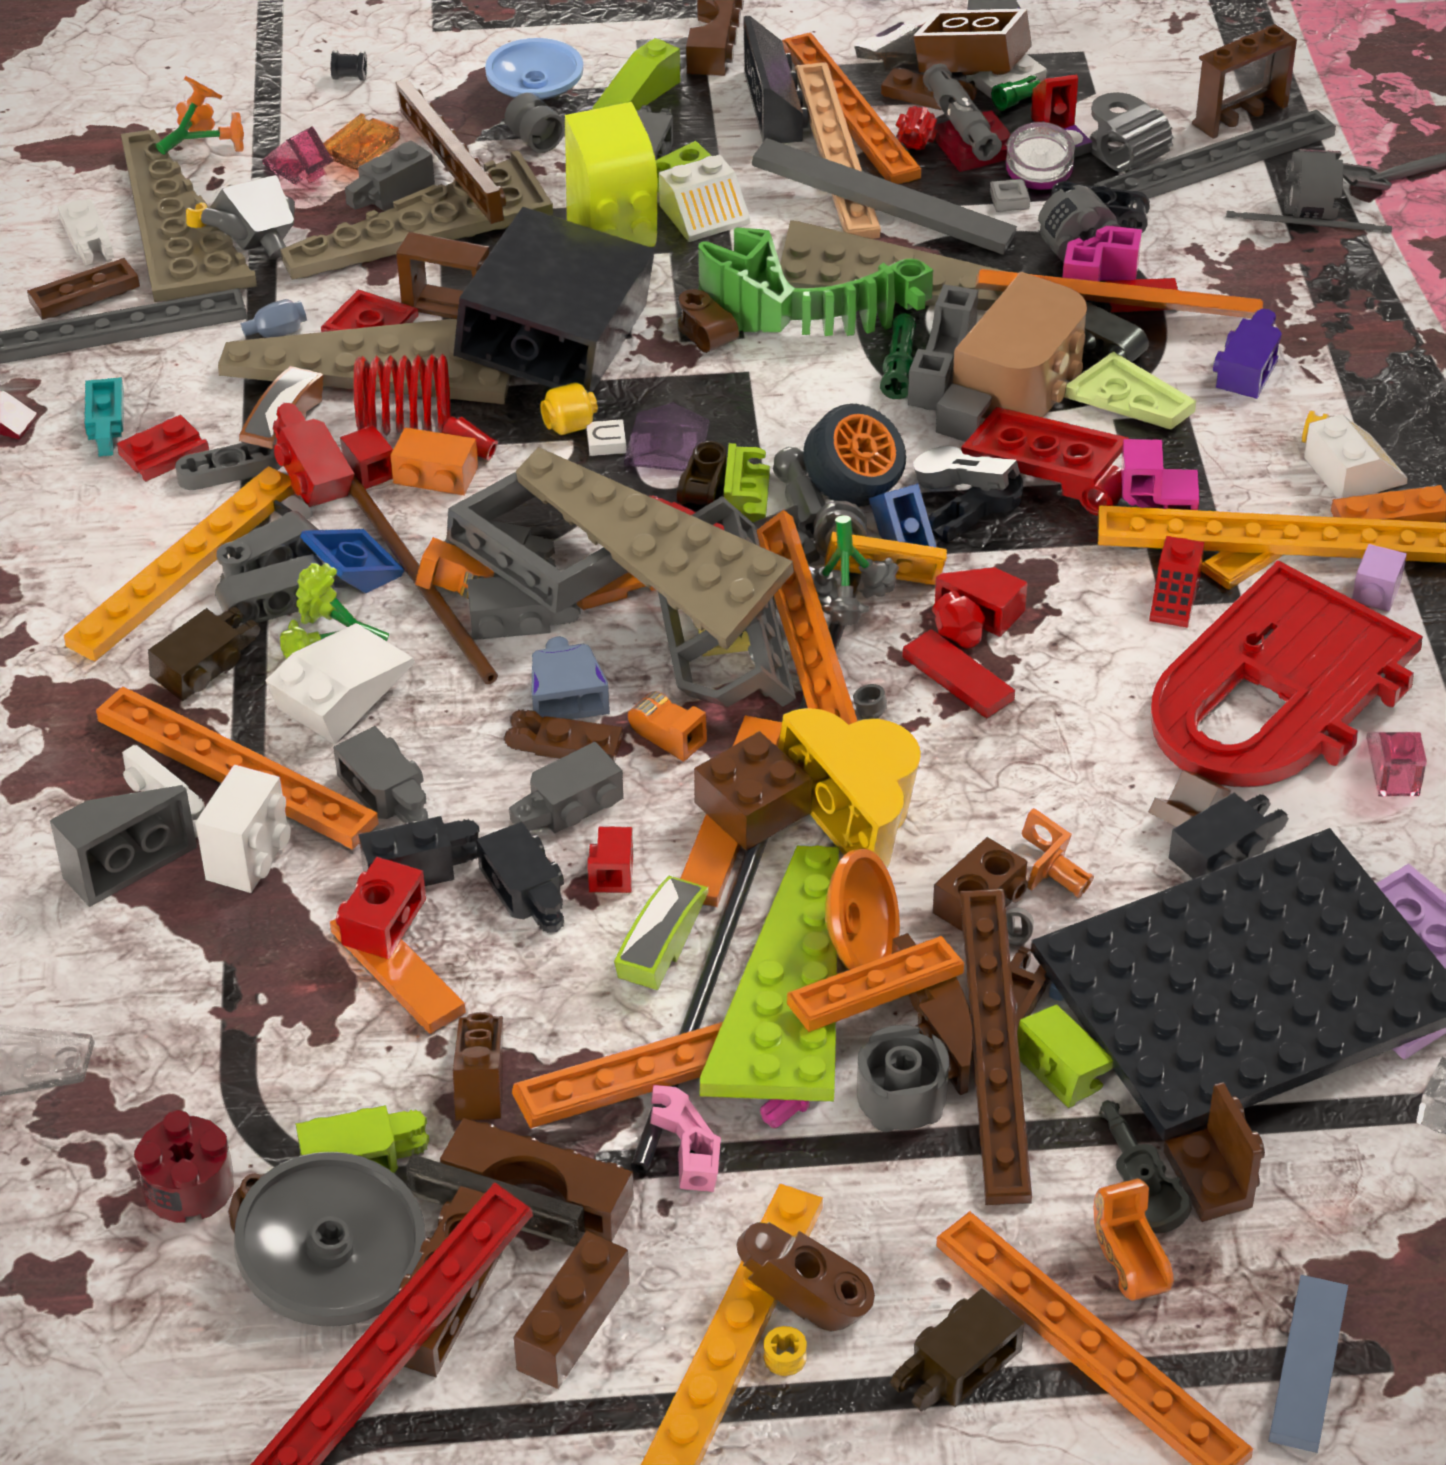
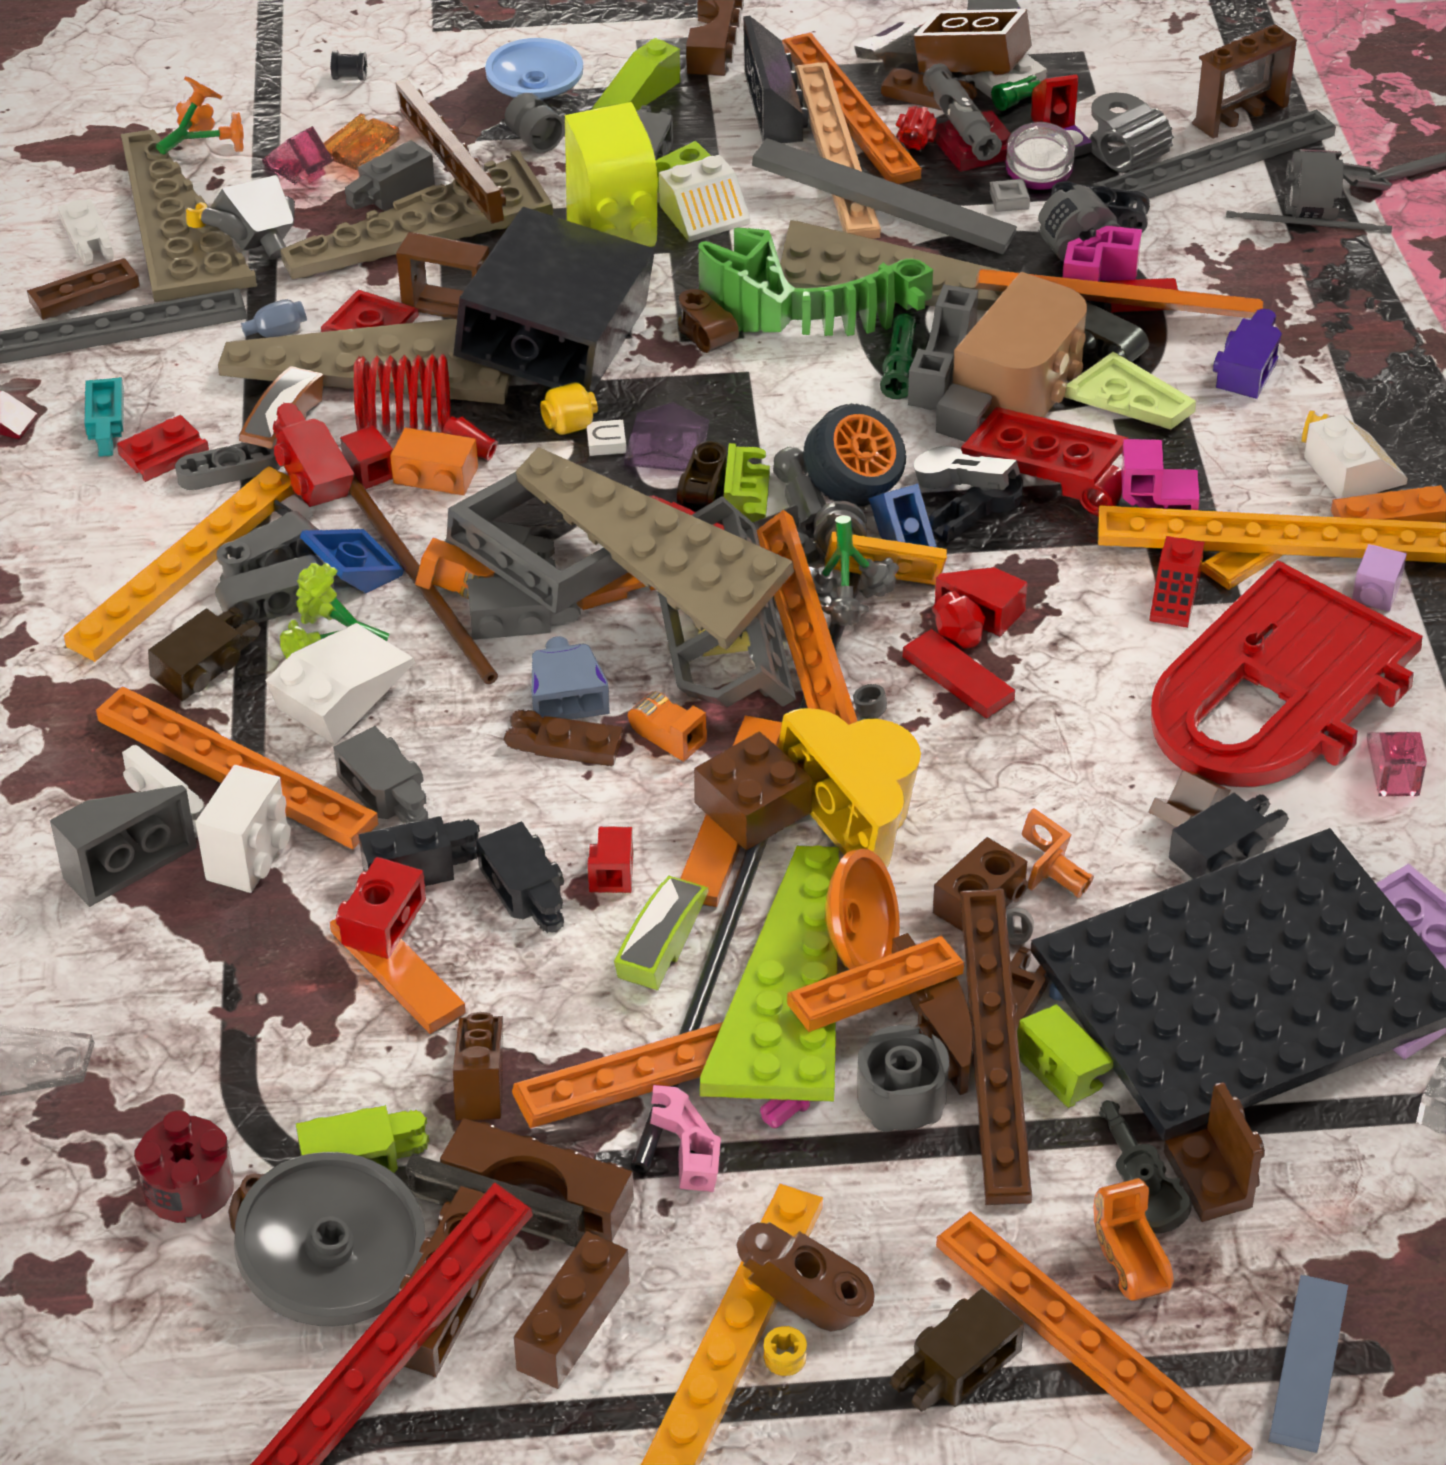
dark grey hinge [509,742,624,834] -> none

